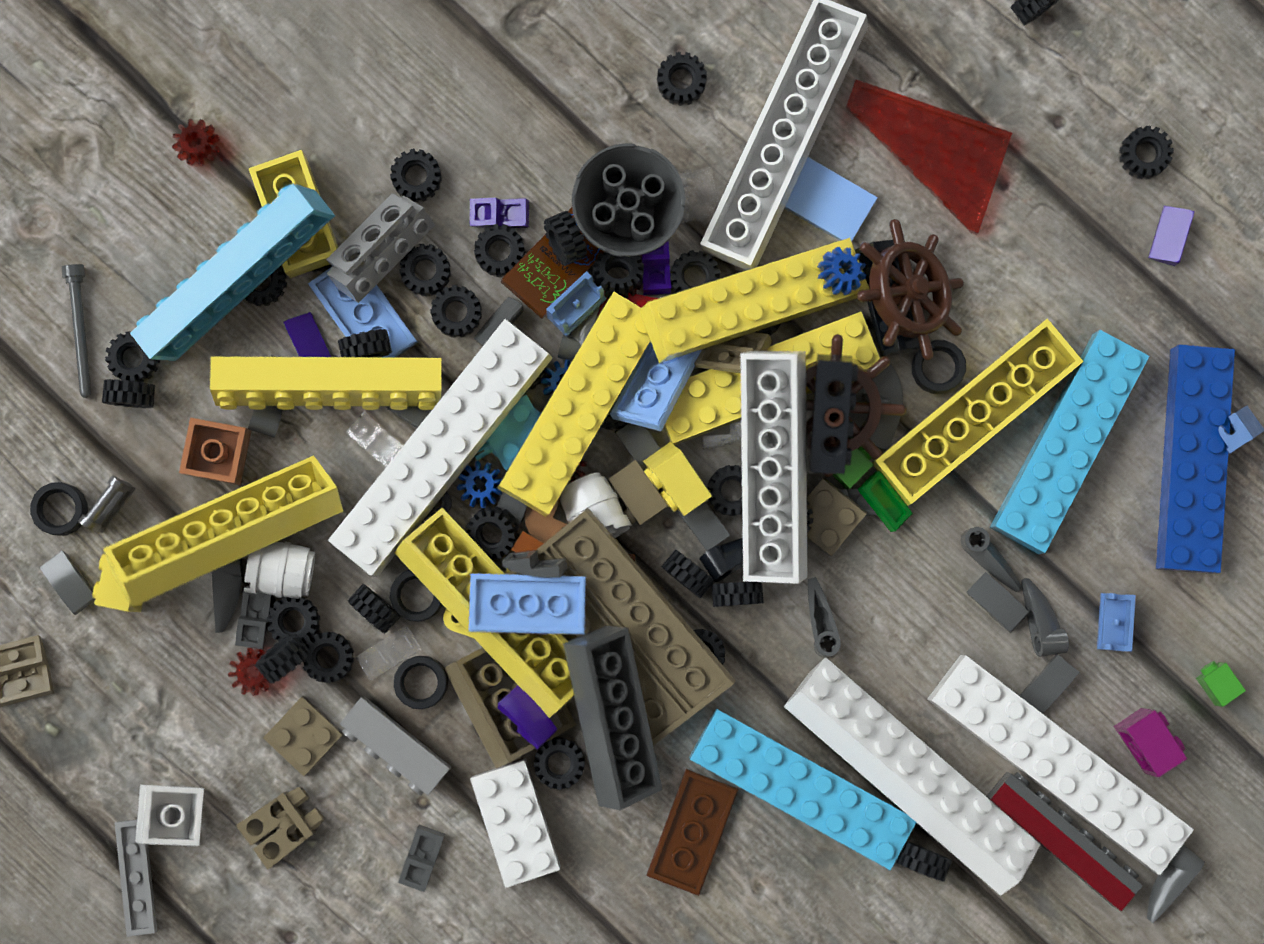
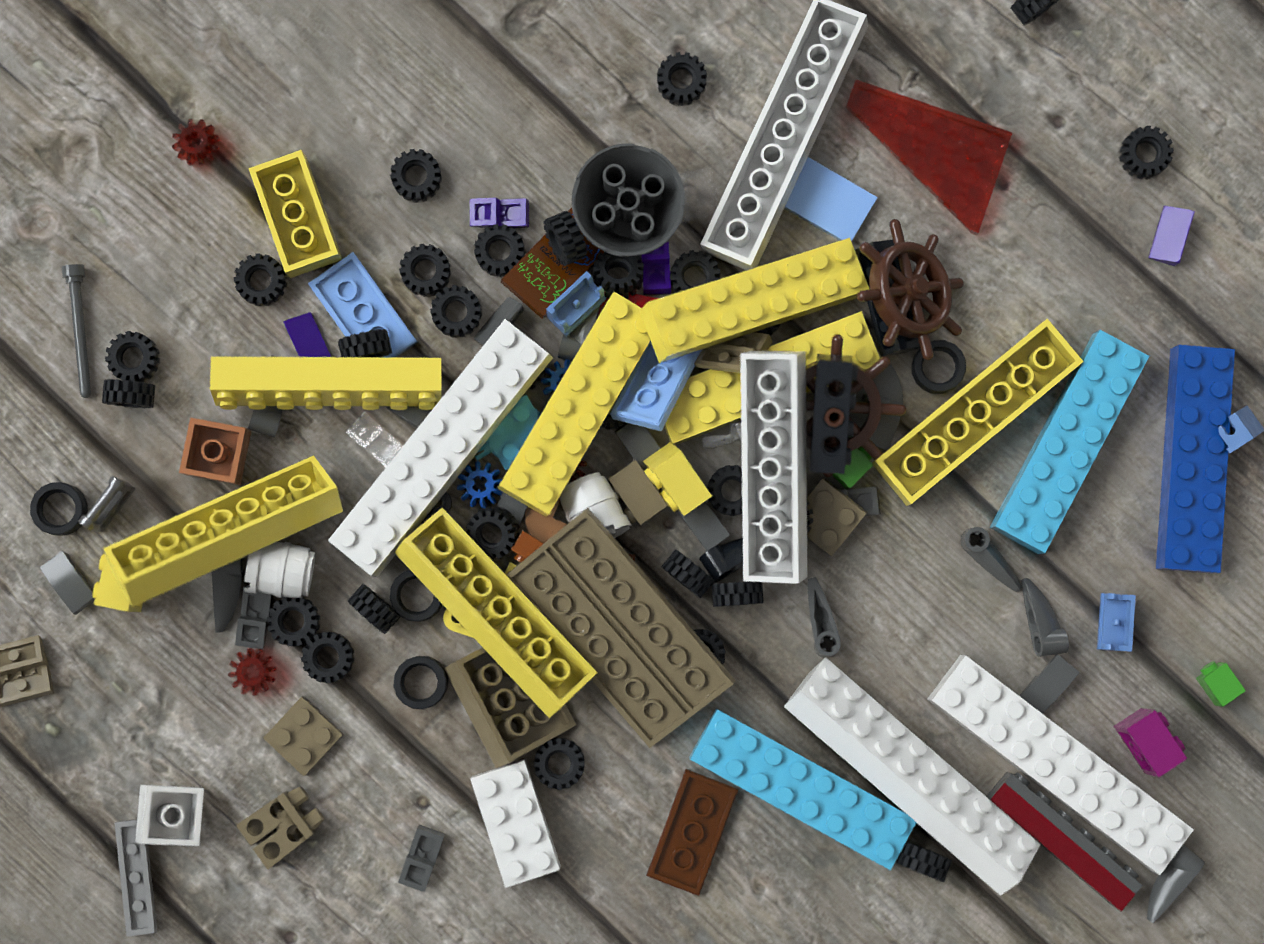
medium azure brick [130,184,335,361] -> none
black tyre [255,633,310,684] -> none
light grey brick [326,193,435,303] -> none
light grey brick [340,696,452,795] -> none
clear slope [356,625,422,681] -> none
light blue tile [469,573,586,635] -> none
dark purple slope [497,685,557,750] -> none
dark grey slope [502,550,568,578] -> none
dark grey brick [563,626,662,810] -> none
blue gear [817,247,866,295] -> none
green tile [857,471,913,532] -> none
dark grey slope [967,572,1029,634] -> none

